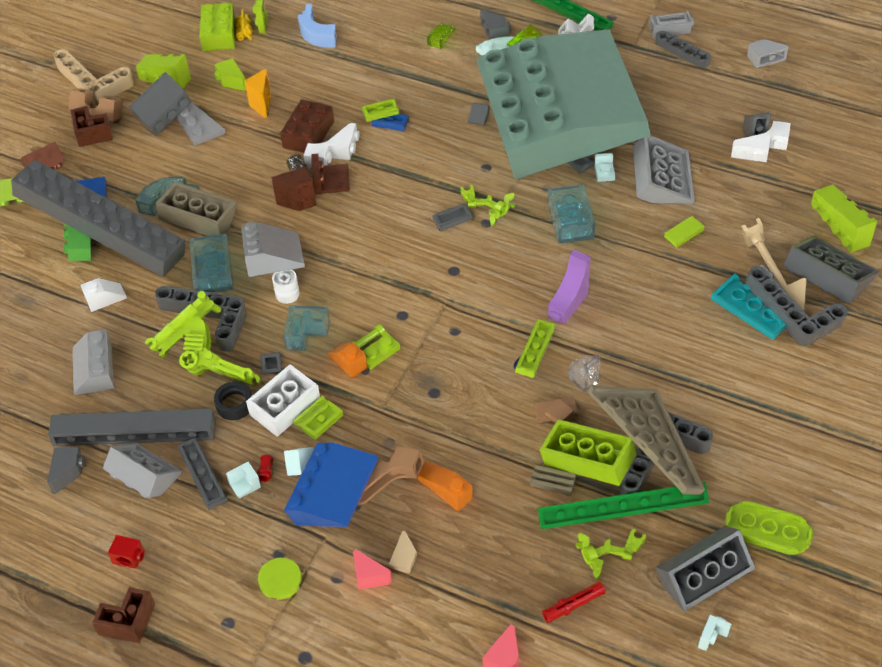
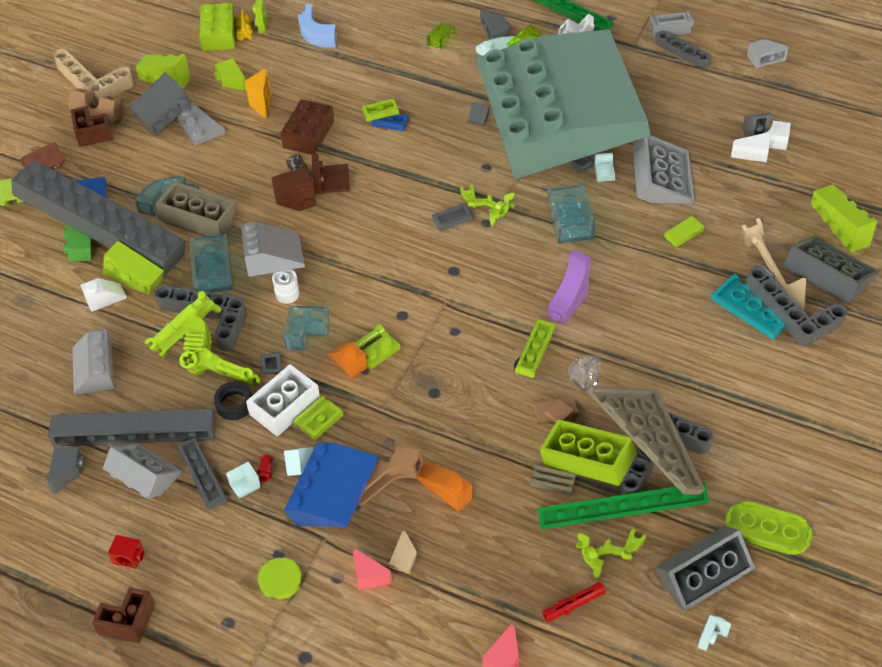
white arch [304,123,360,169] -> none
none -> lime wedge [103,241,164,295]

